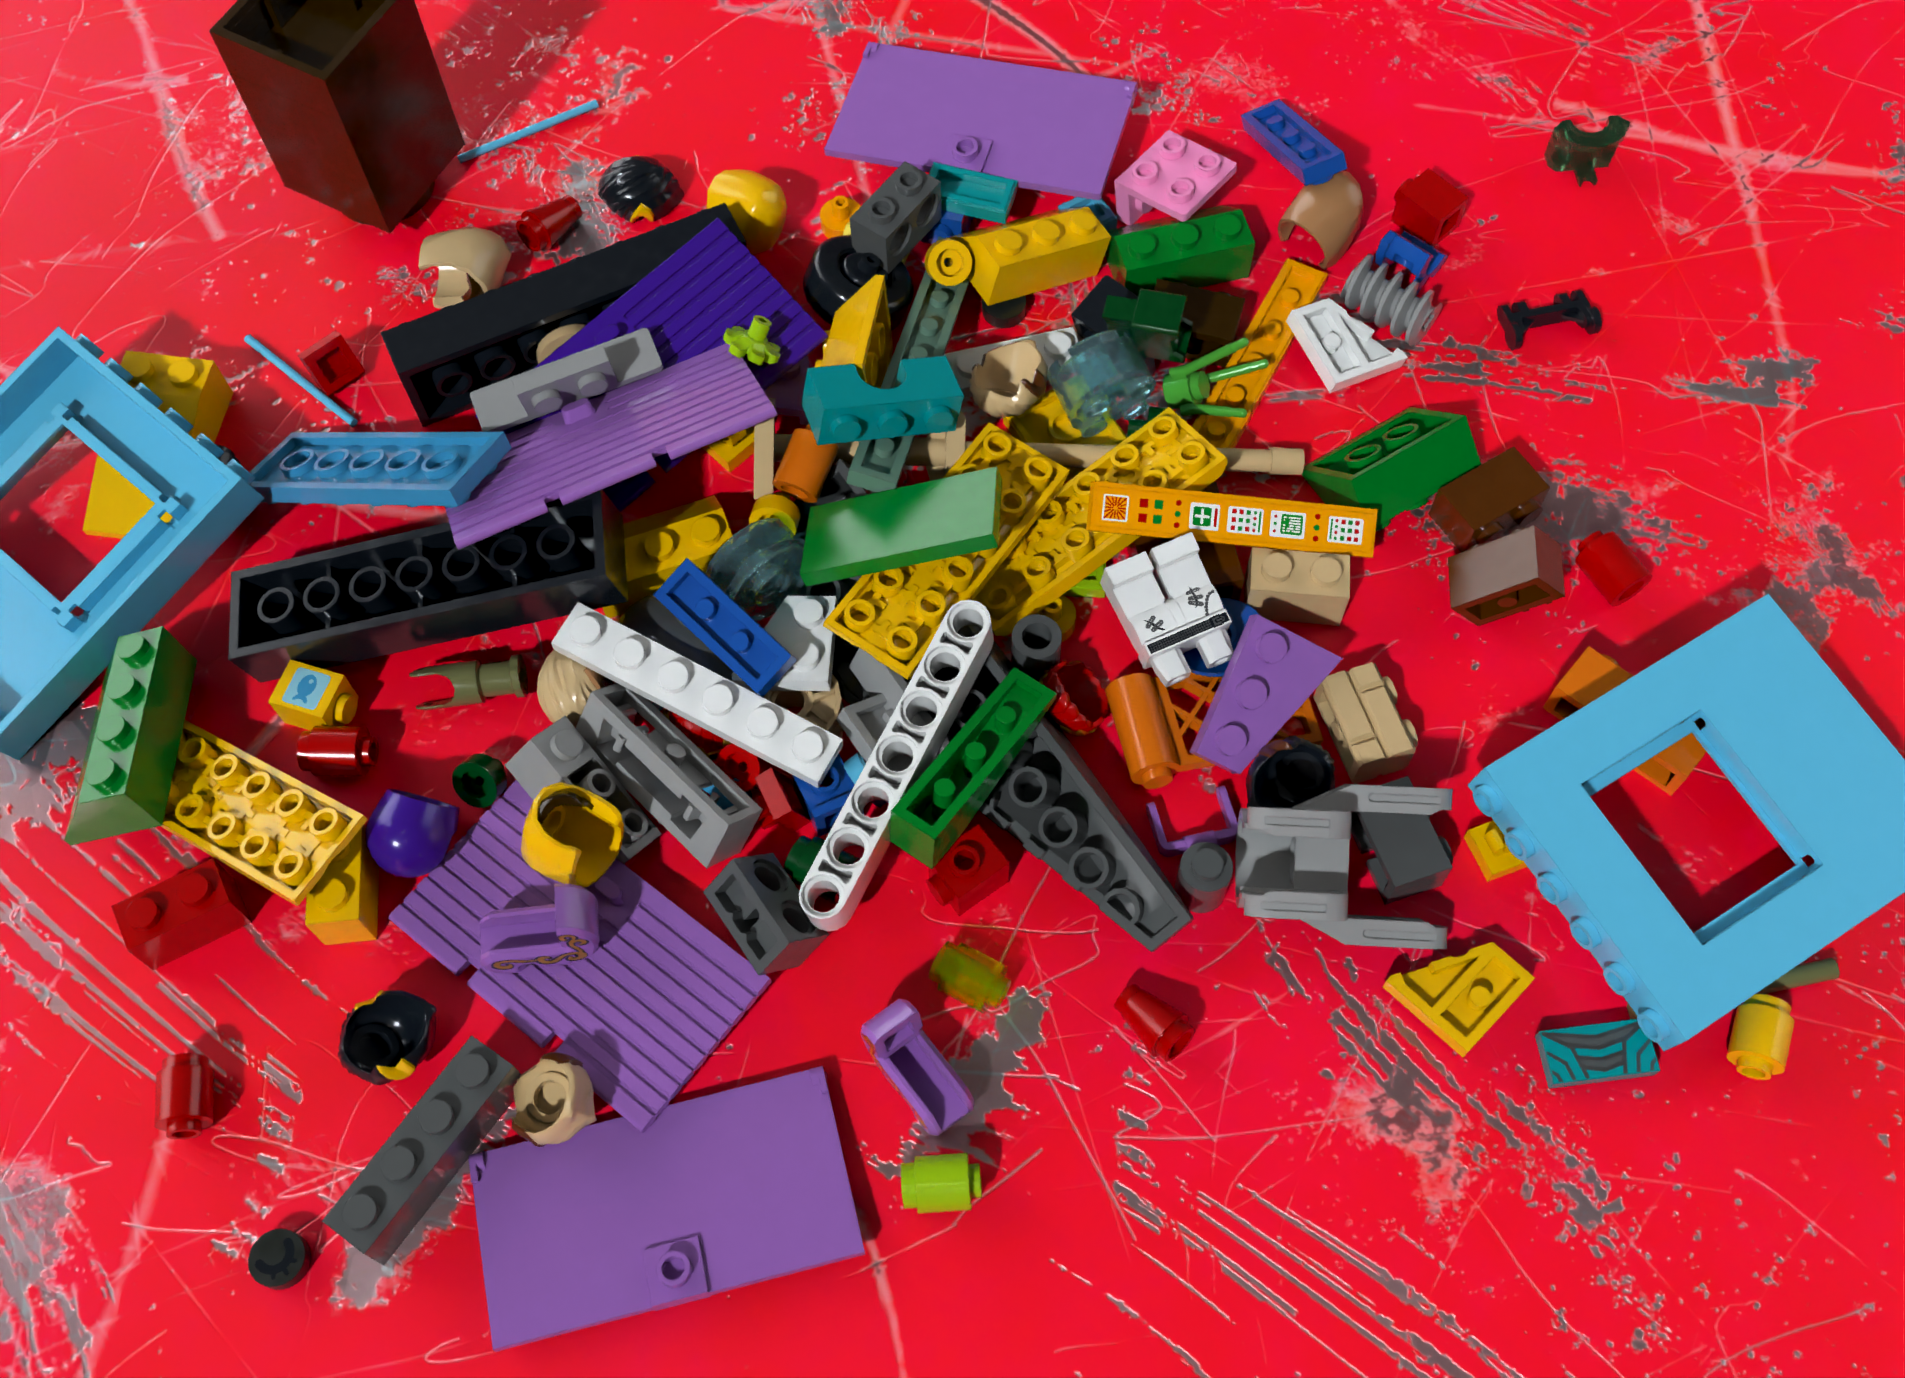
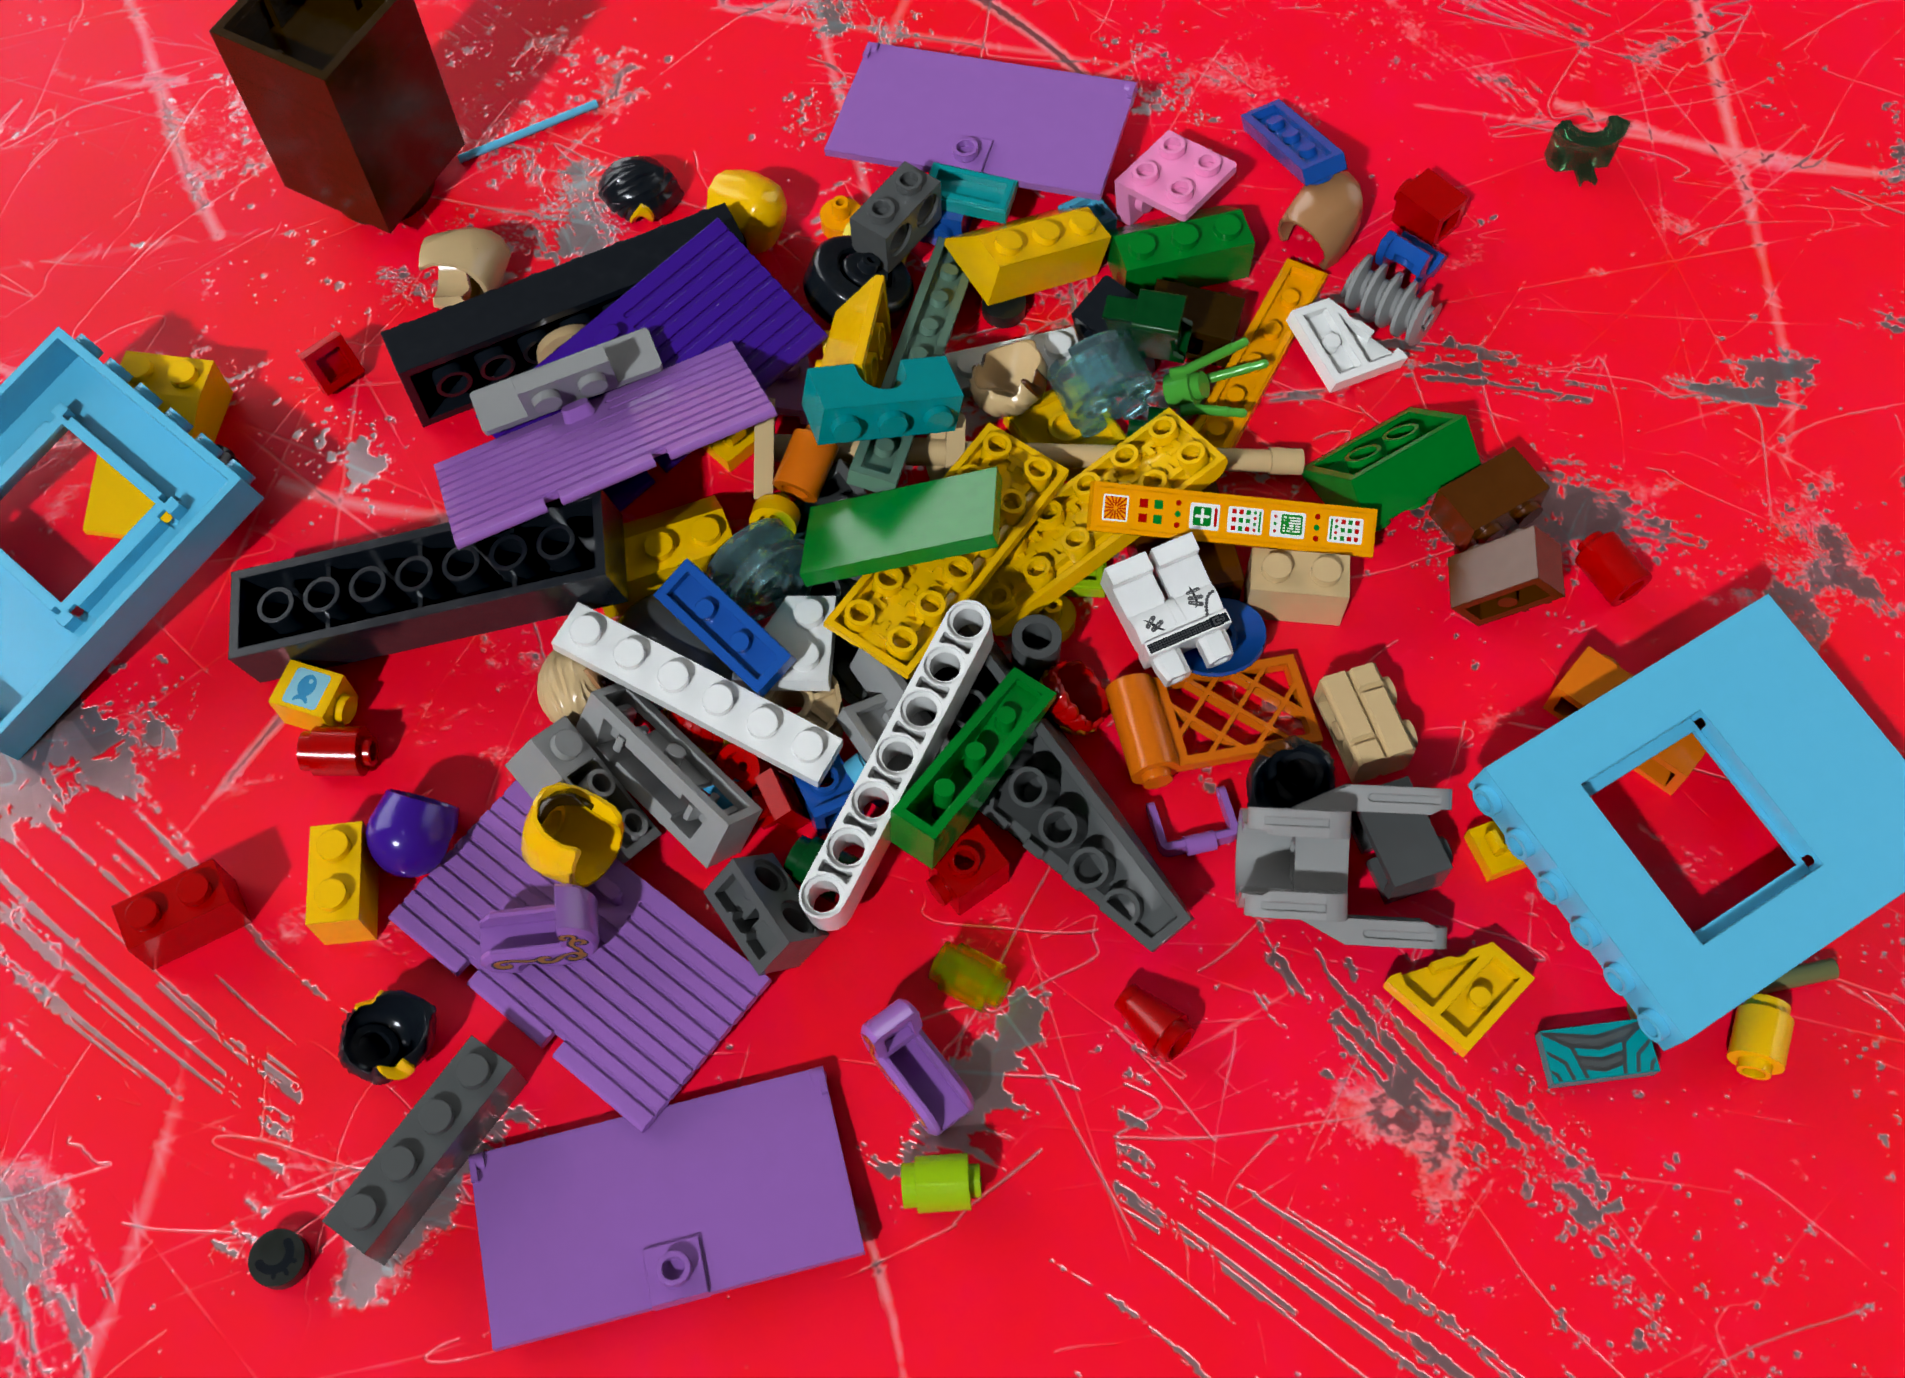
green slope [64,626,197,845] -> none
red brick [154,1053,214,1140] -> none
yellow plate [161,720,368,906] -> none
medium azure axle [244,334,358,427] -> none
dark azure plate [250,432,512,508] -> none
olive piece [409,654,528,710] -> none
dark green tile [452,754,507,808] -> none
tan hair [512,1052,597,1147] -> none
red cone [516,195,582,252] -> none
lime plant [723,315,781,366] -> none
yellow tile [925,239,972,286] -> none
dark grey brick [1174,842,1233,913] -> none
medium lavender wing [1190,614,1343,774] -> none
black piece [1497,290,1602,350] -> none

